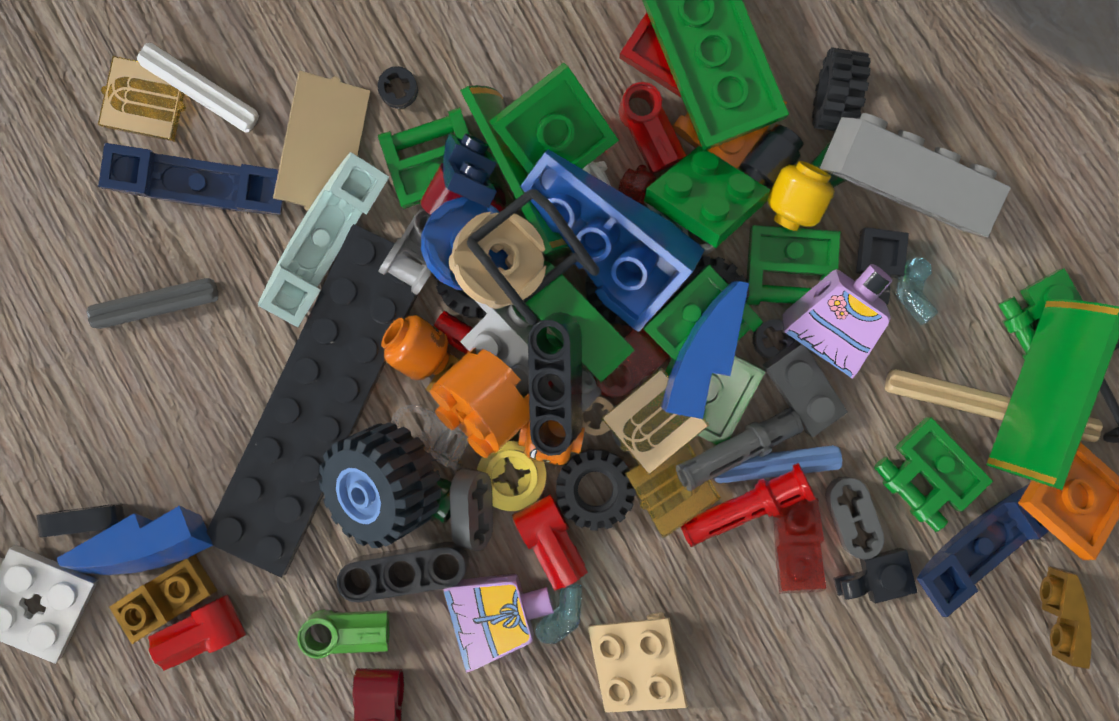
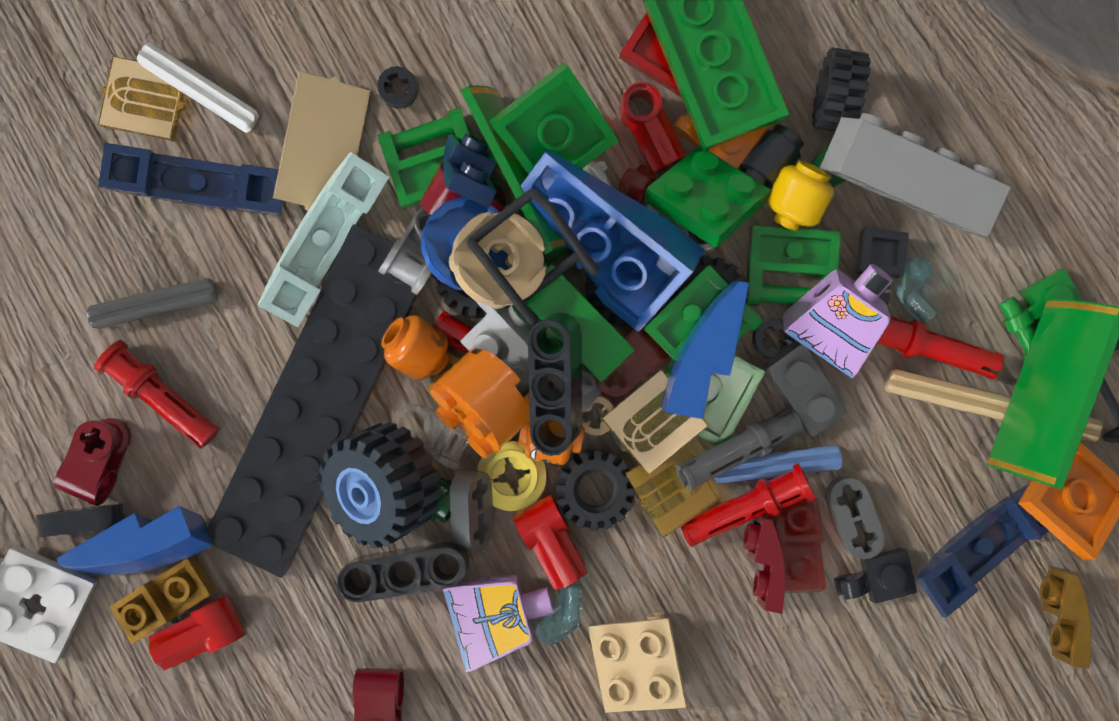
bright green piece [297,609,390,659] -> none
green plate [874,417,993,532] -> none
none -> dark red piece [54,418,131,506]
none -> red pin [94,340,220,450]
none -> dark red slope [743,516,785,614]
none -> red pin [875,315,1004,380]

